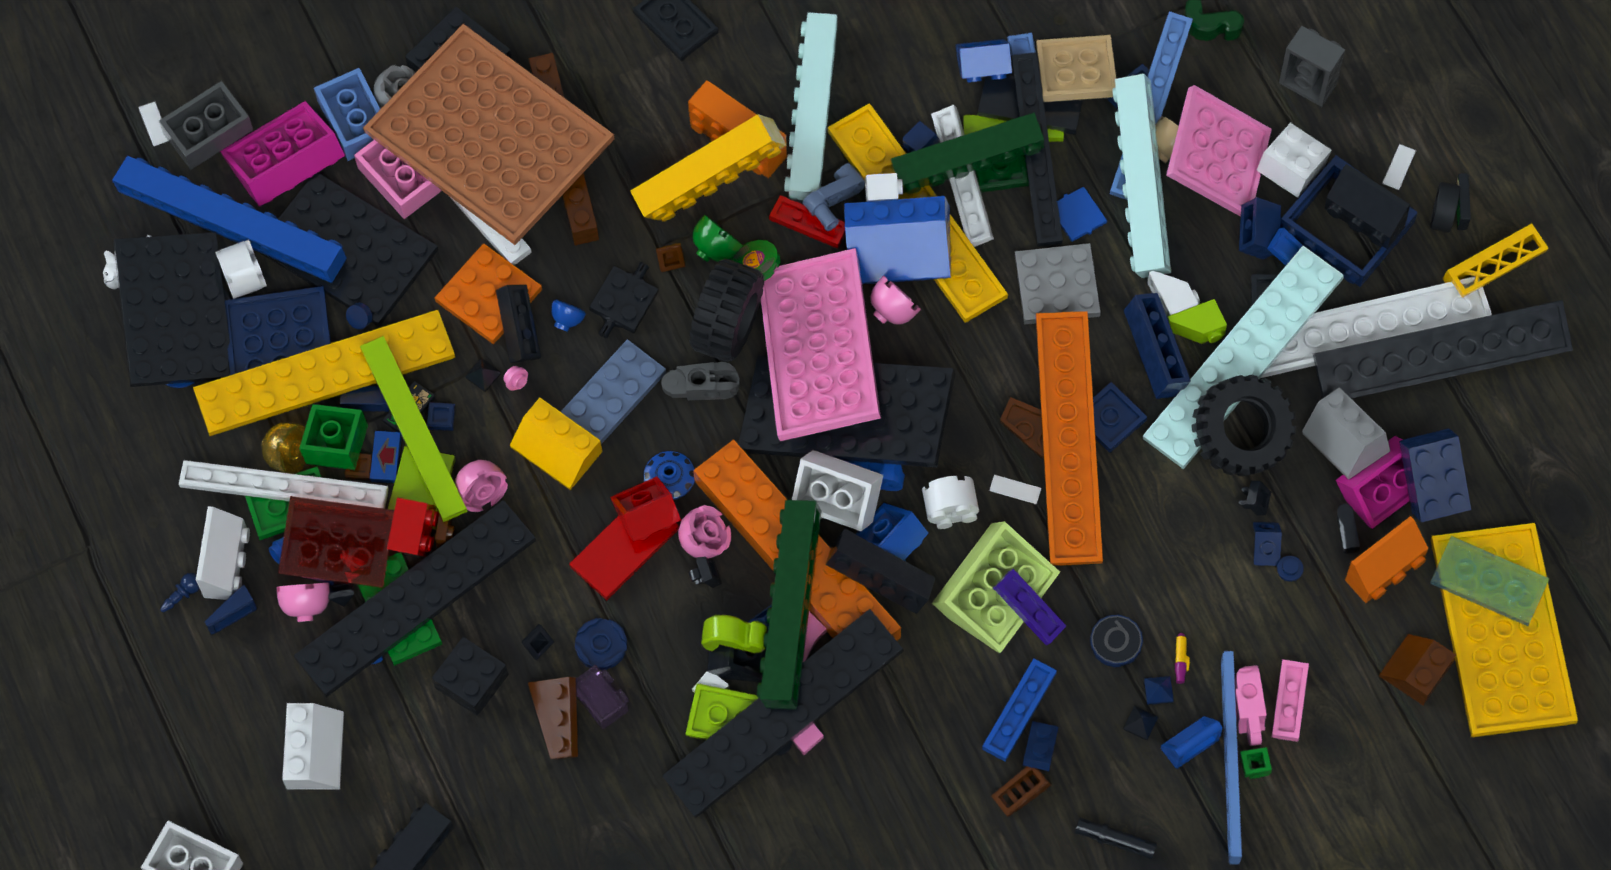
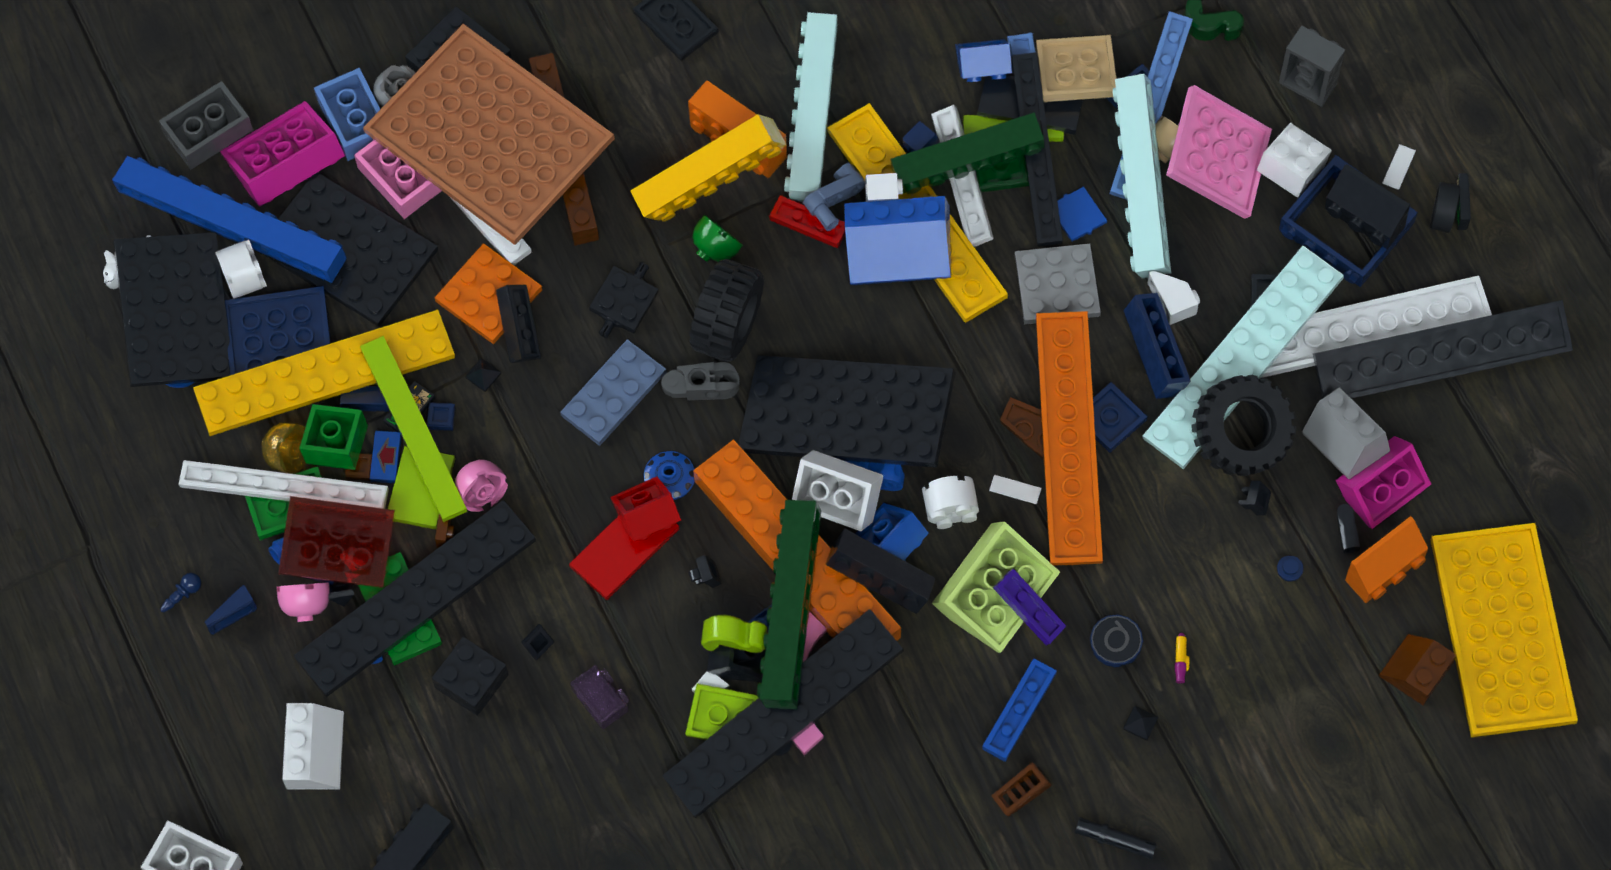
white sticker [138,102,168,146] -> none
white slope [196,506,250,600] -> none
dark blue tile [346,302,372,329] -> none
red brick [387,498,439,557] -> none
bright pink plate [504,366,528,391] -> none
yellow slope [510,398,602,490] -> none
reddish brown wing [528,677,578,760] -> none
blue brick [551,299,586,332] -> none
dark blue tile [575,618,627,670] -> none
reddish brown slope [656,243,685,272] -> none
bright pink cylinder [678,505,731,558] -> none
tile [731,240,780,281] -> none
bright pink plate [761,248,881,441] -> none
bright pink cylinder [870,275,921,325] -> none
dark blue plate [1023,721,1059,771] -> none
dark blue slope [1144,676,1174,705] -> none
blue tile [1161,716,1222,769] -> none
lime slope [1167,299,1227,344] -> none
medium blue tile [1221,651,1242,864] -> none
bright pink piece [1235,665,1267,746] -> none
dark blue brick [1239,197,1281,259] -> none
green piece [1240,747,1272,779] -> none
dark blue bracket [1253,522,1282,566] -> none
blue tile [1267,228,1303,266] -> none
bright pink plate [1271,659,1309,742] -> none
dark blue brick [1399,428,1471,522] -> none
clear light blue tile [1430,536,1549,626] -> none
yellow fence [1443,224,1549,298] -> none

